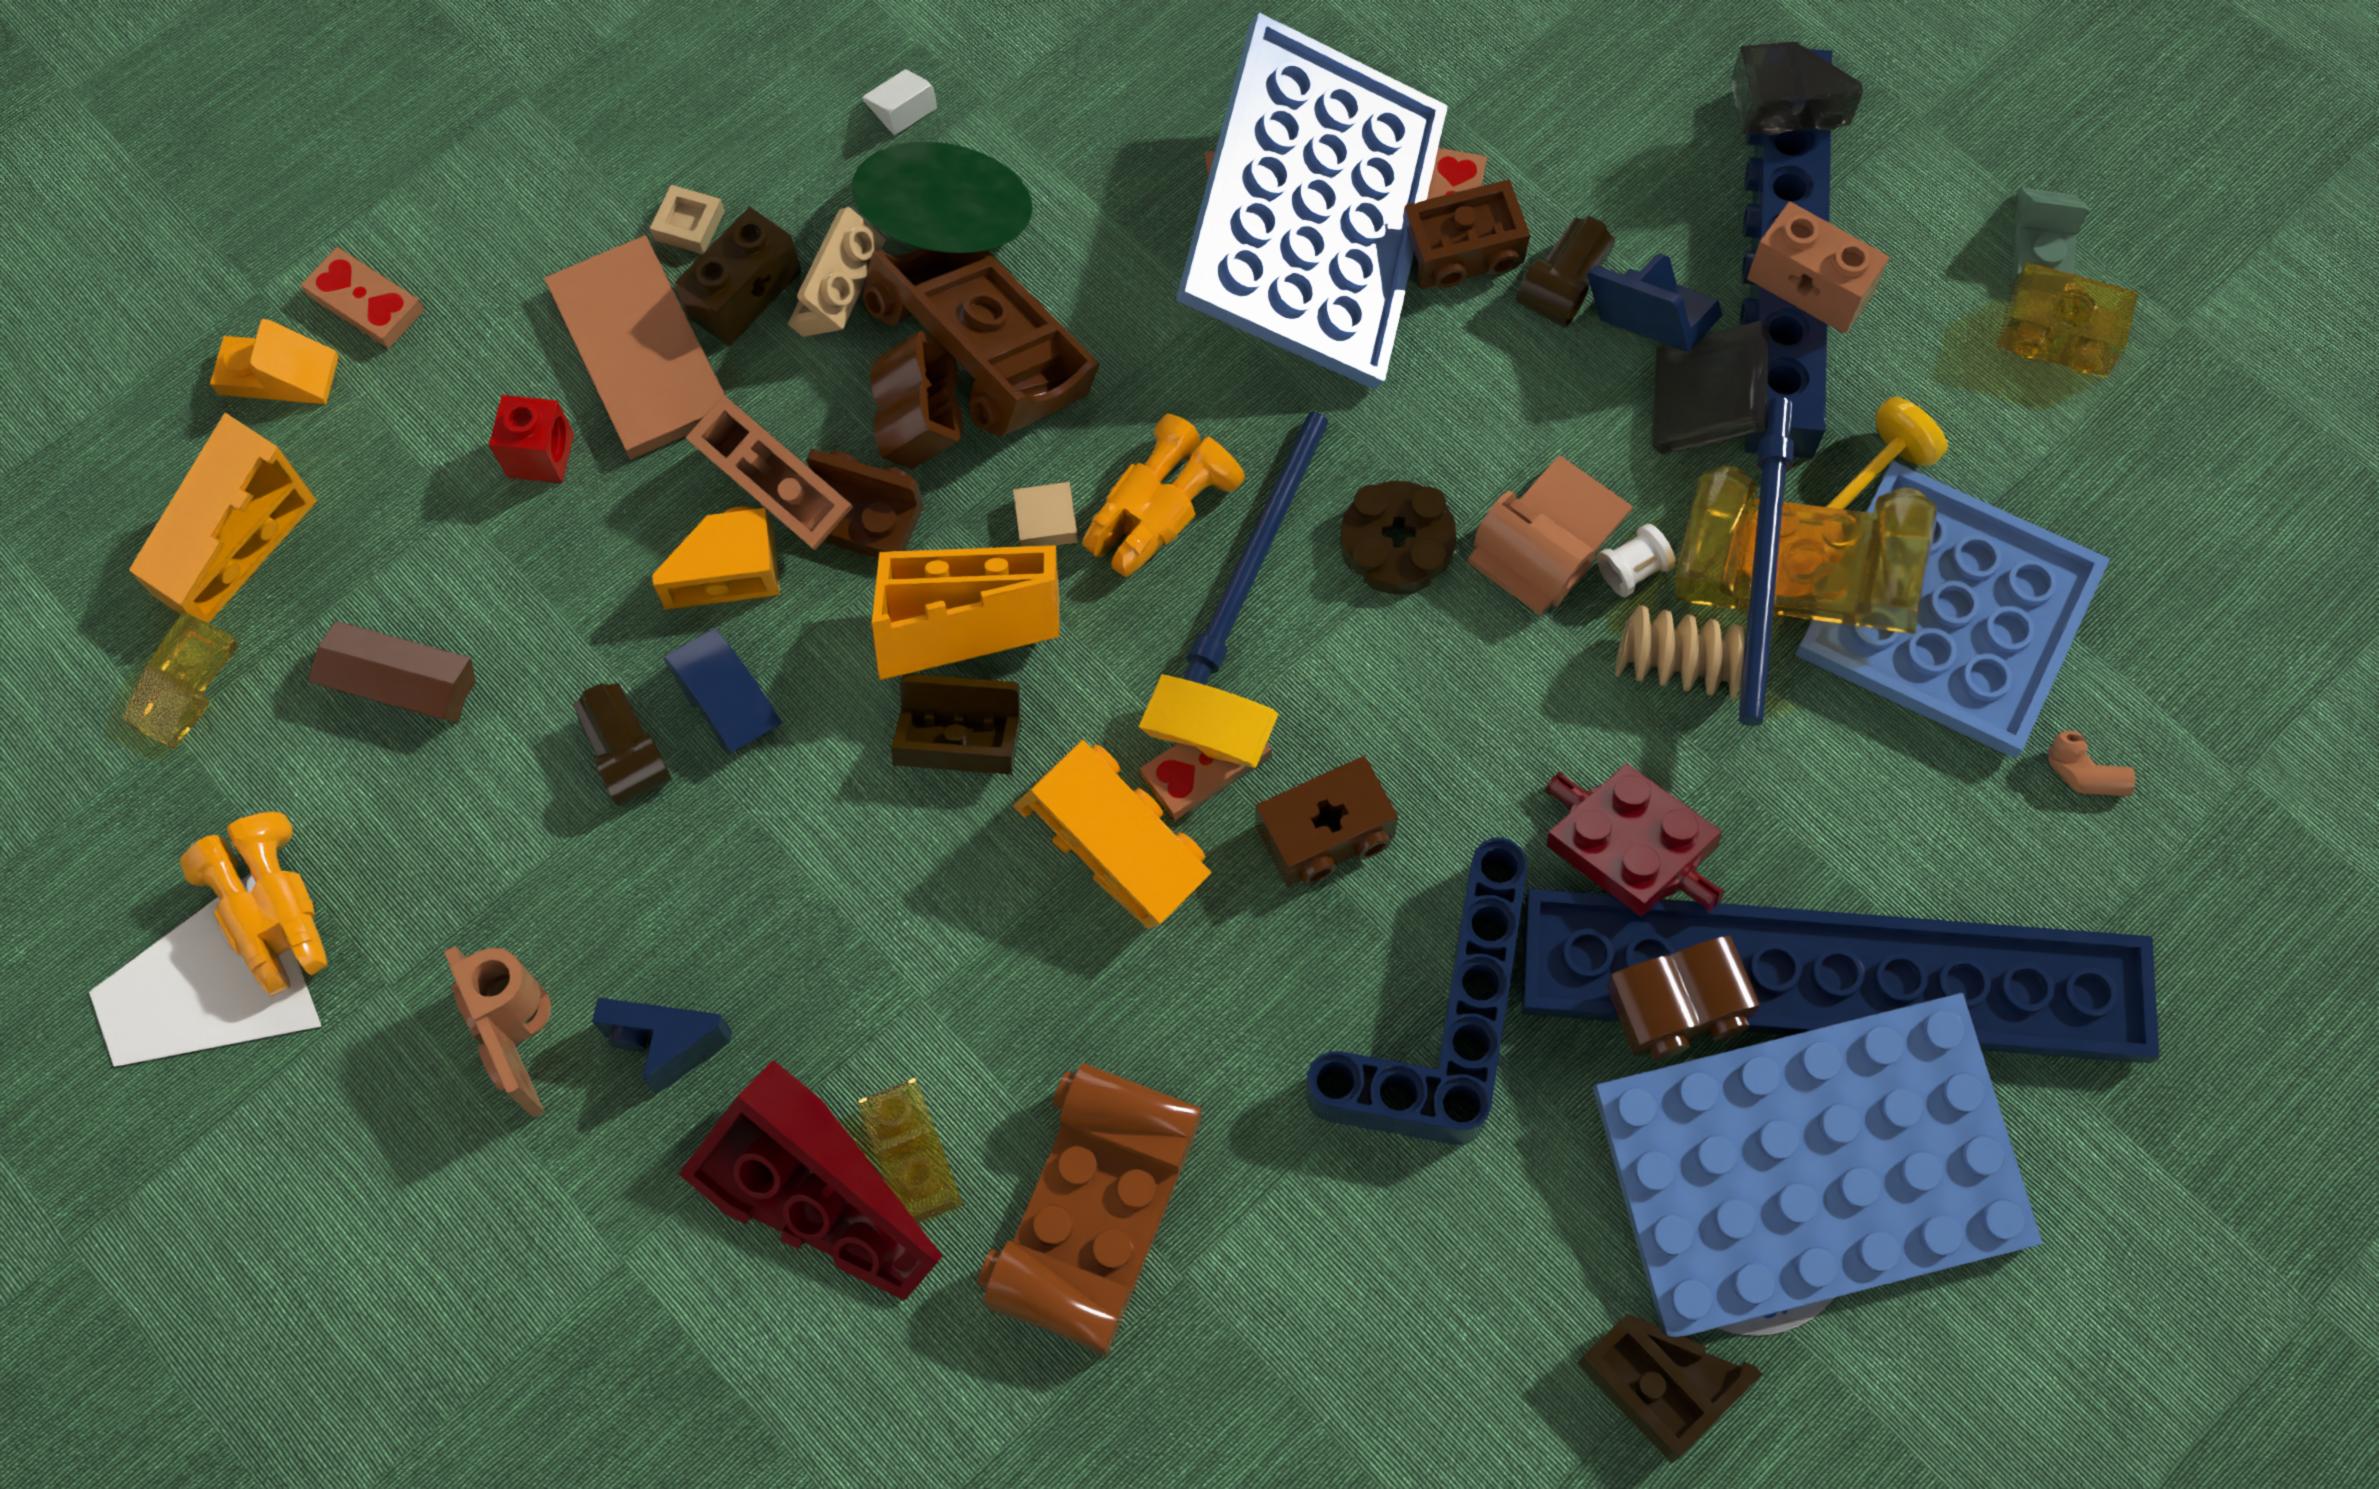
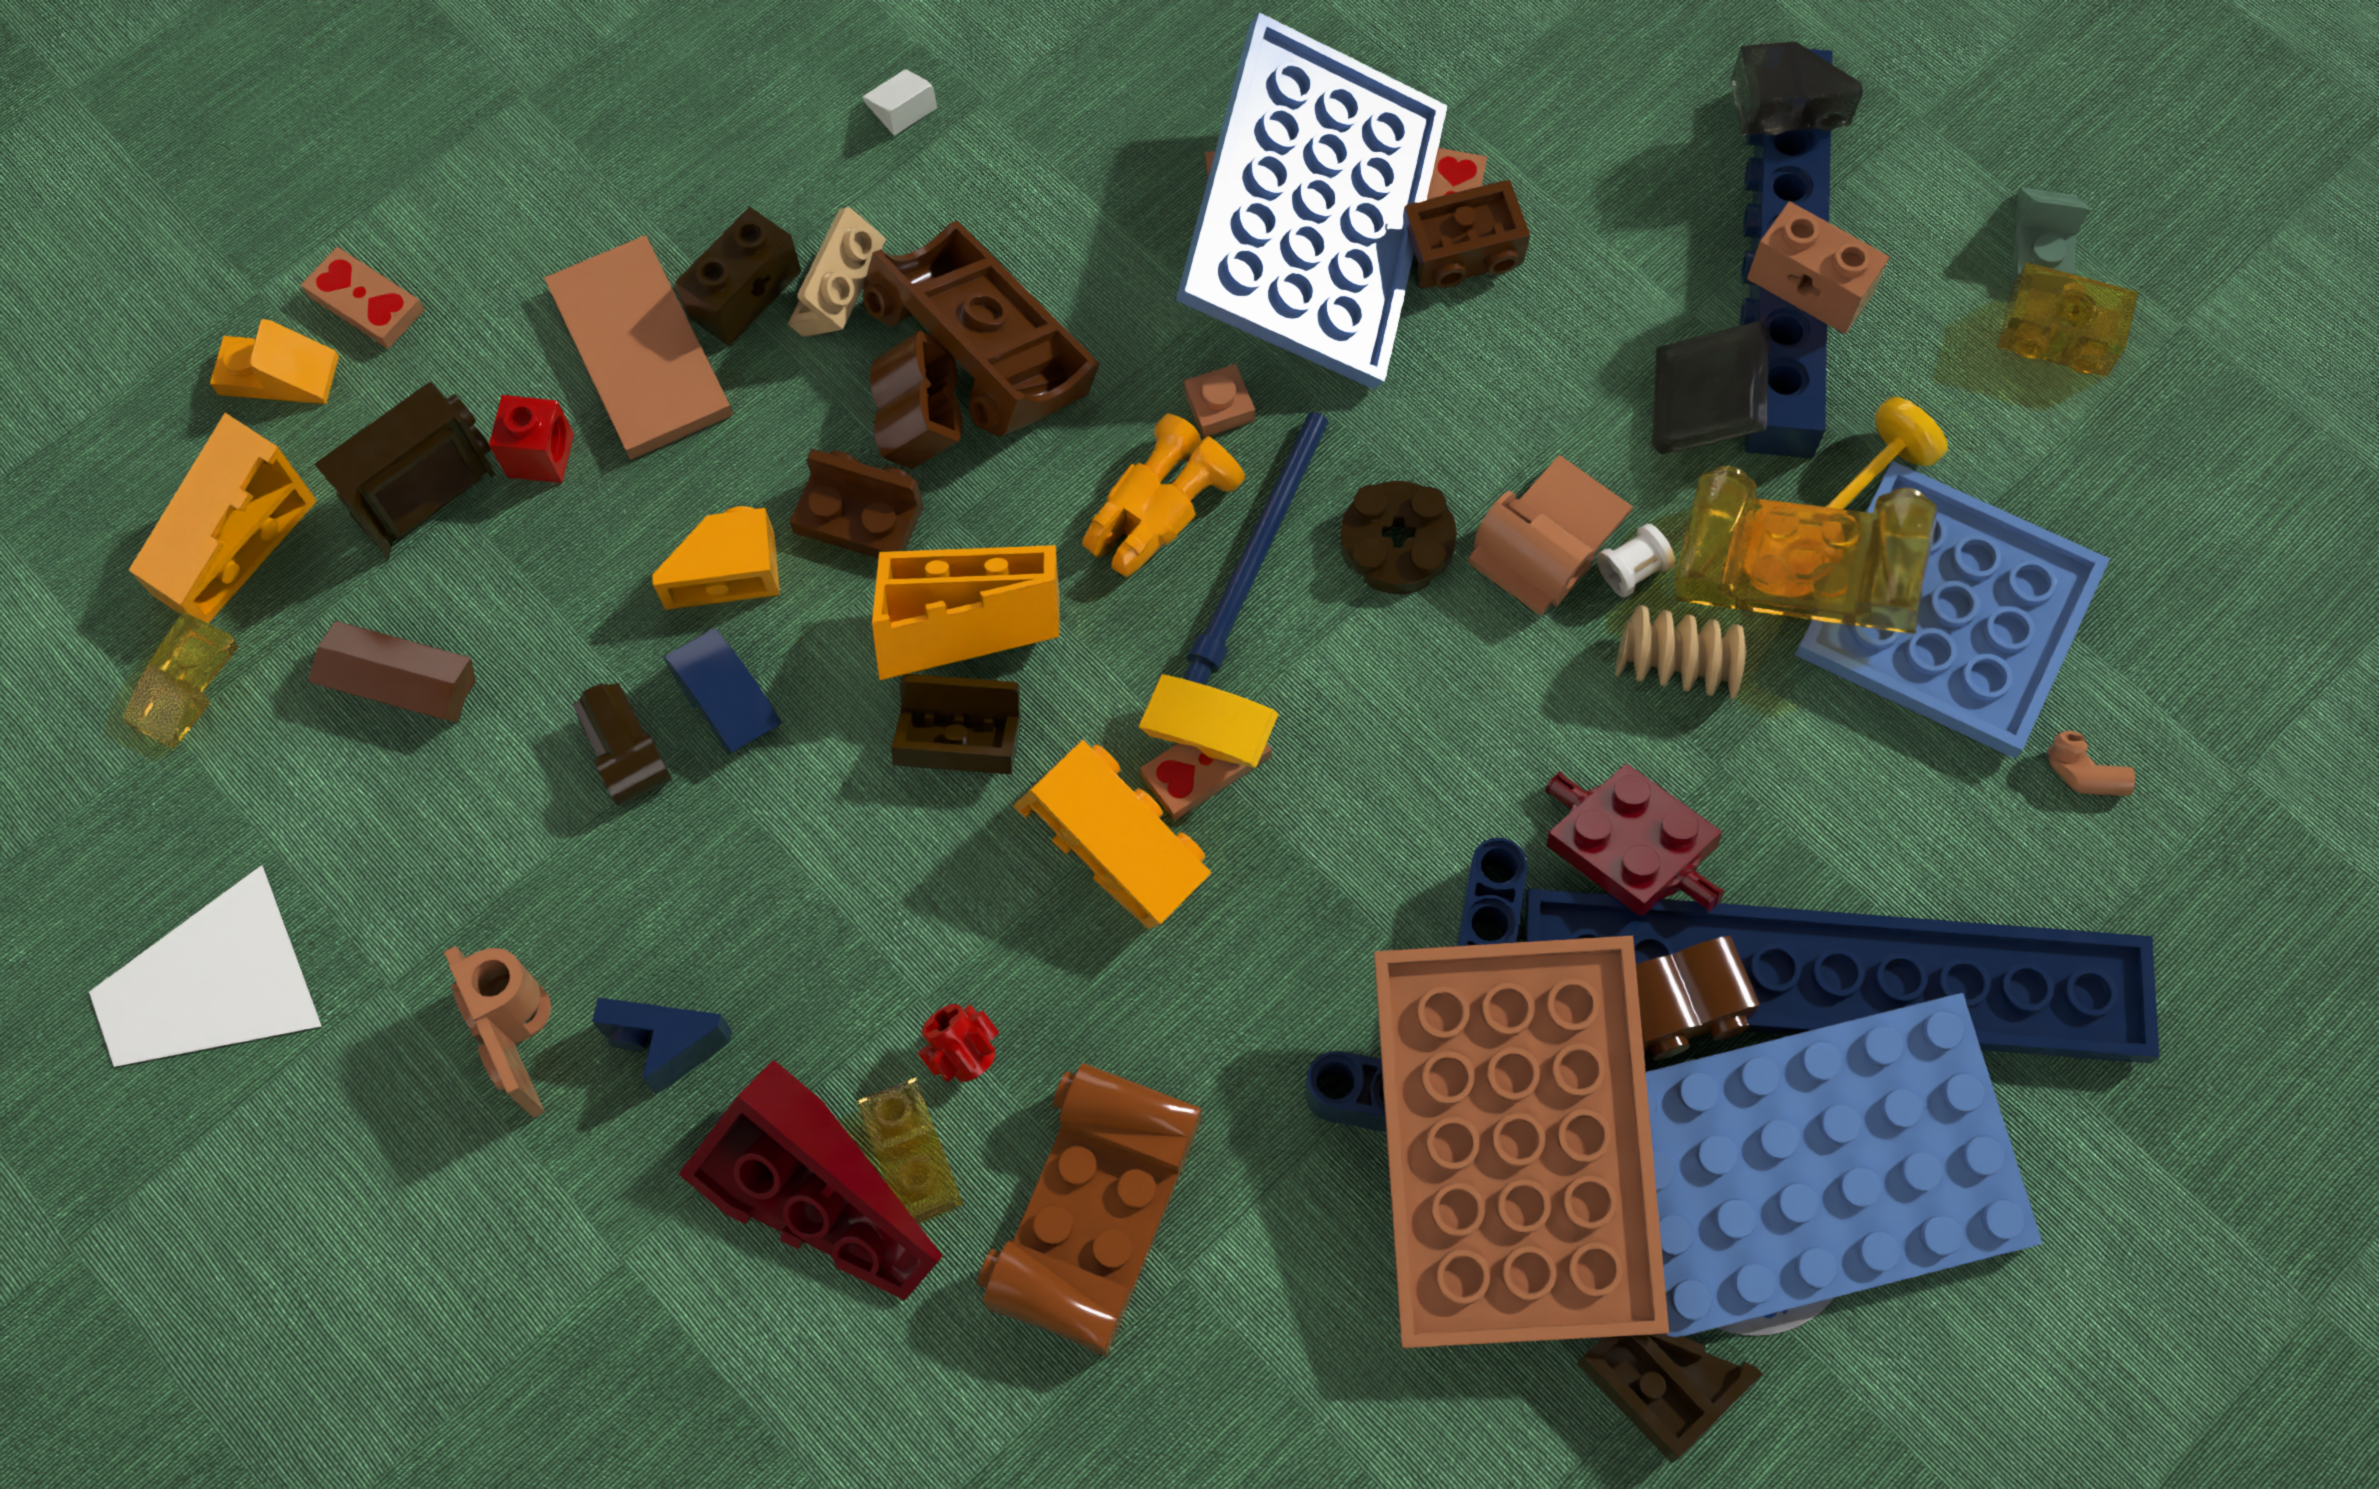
light orange piece [179,812,328,996] -> none
tan tile [650,185,725,254] -> none
nougat slope [685,394,853,550] -> none
dark green sticker [852,142,1032,253] -> none
tan tile [1013,482,1078,547] -> none
reddish brown brick [1255,755,1398,887] -> none
dark brown piece [1516,216,1616,328] -> none
dark blue panel [1587,254,1723,352] -> none
dark blue bar [1738,397,1795,726] -> none
none -> dark brown window [314,381,496,560]
none -> red gear [918,1004,999,1082]
none -> nougat plate [1183,364,1255,438]
none -> nougat plate [1374,936,1669,1348]

